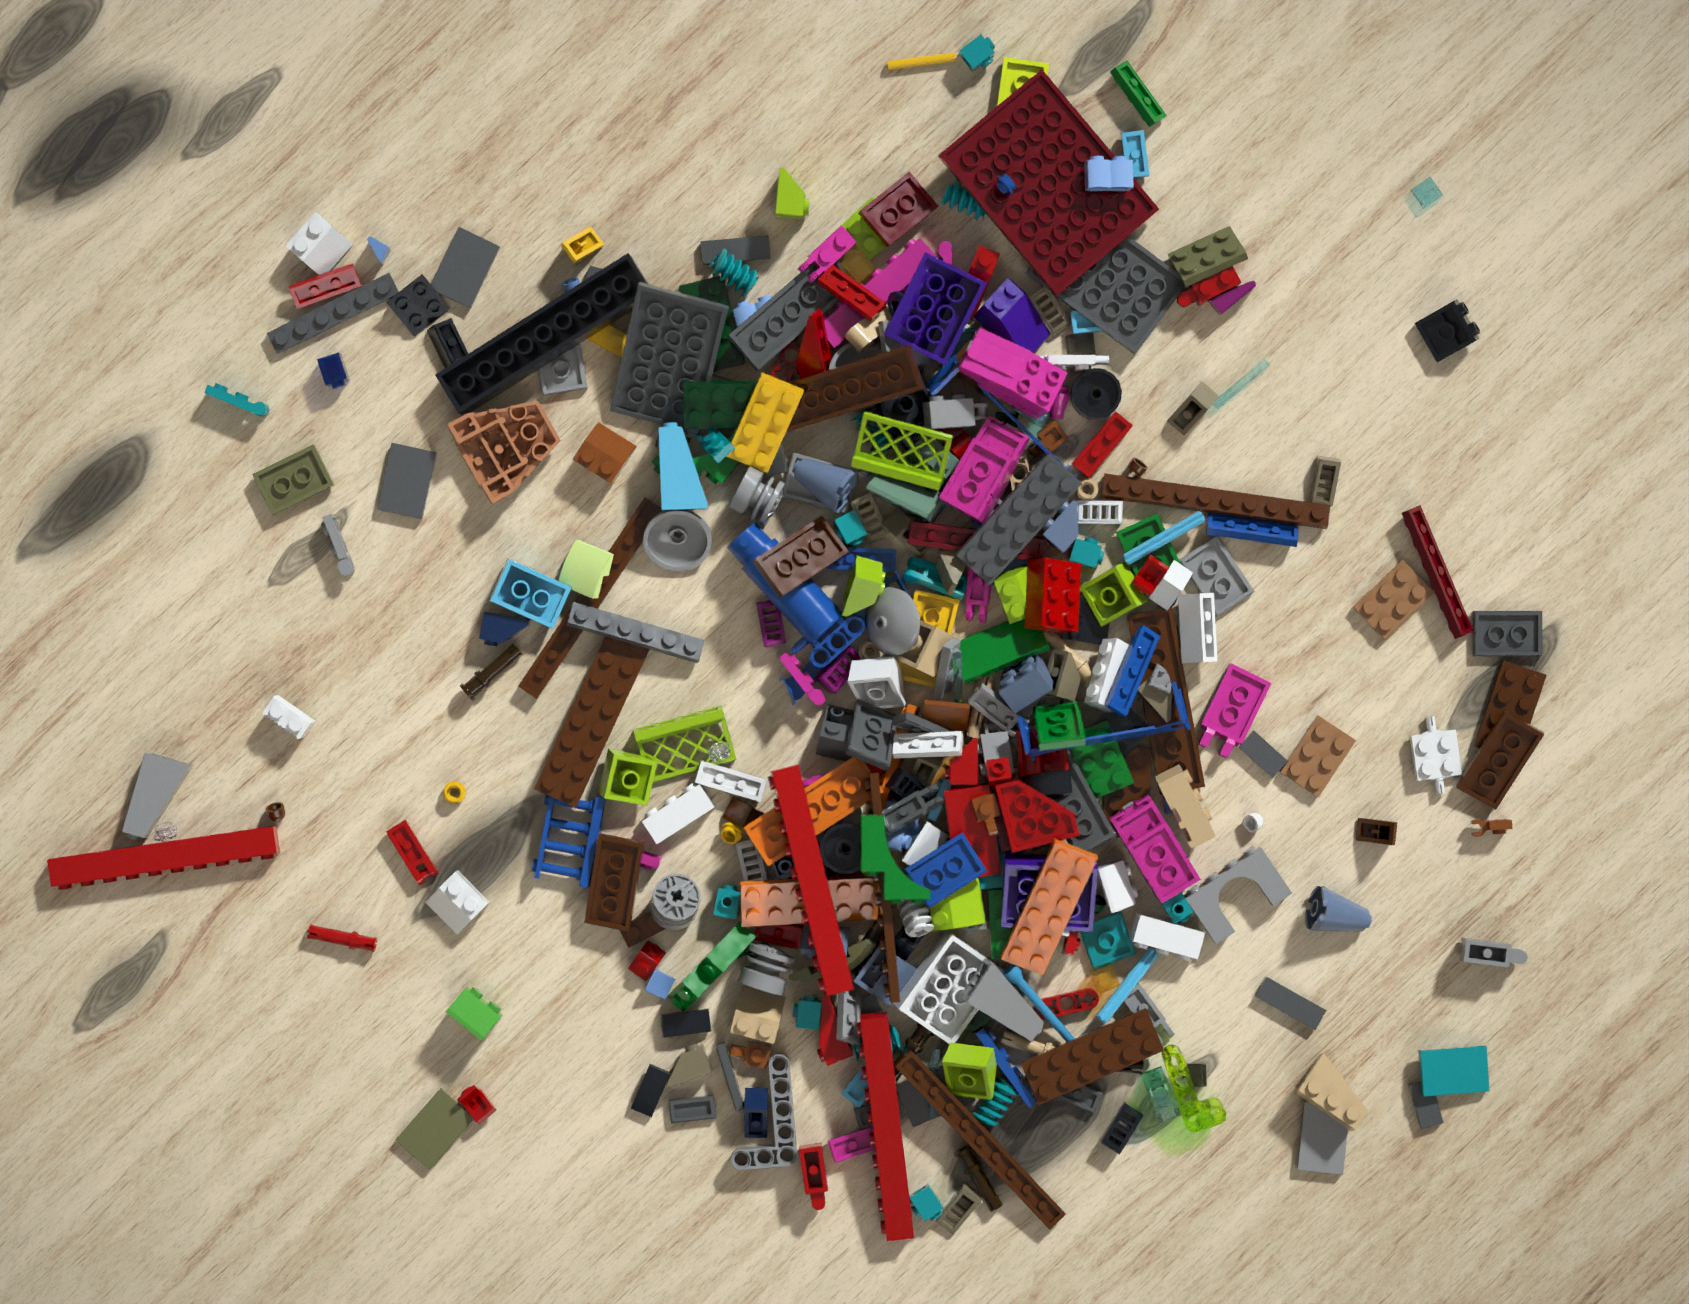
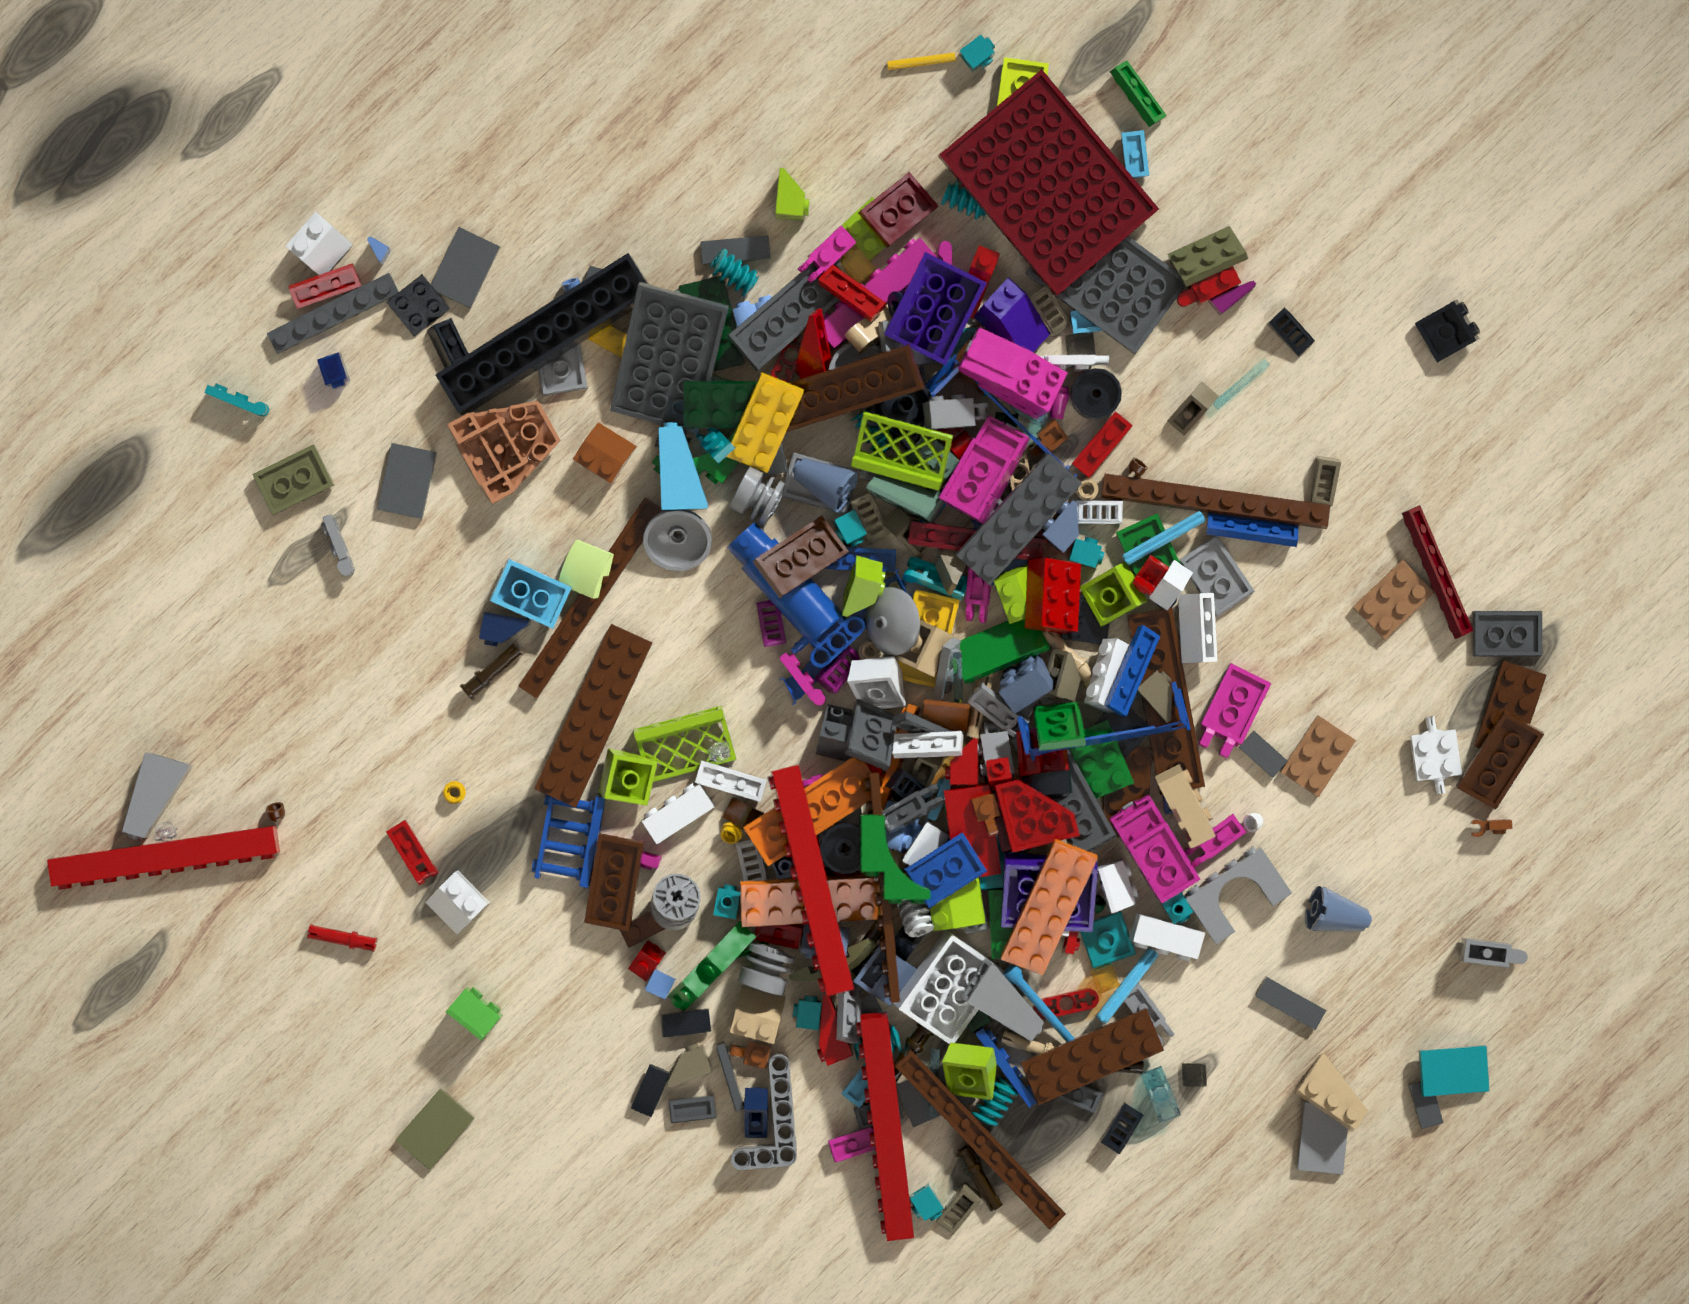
white brick [263,695,315,739] -> none
red bracket [457,1085,497,1125] -> none
yellow slope [560,227,604,266] -> none
plate [567,602,705,663] -> none
red brick [799,1142,828,1210] -> none
blue plate [996,174,1017,195] -> none
light blue brick [1084,156,1133,191] -> none
light grey tile [1148,664,1171,694] -> none
clear neon green beam [1161,1044,1227,1132] -> none
reddish brown slope [1356,818,1397,845] -> none
clear light blue tile [1411,177,1443,209] -> none
none -> dark pink hinge [1184,814,1246,868]
none -> black slope [1267,307,1315,357]

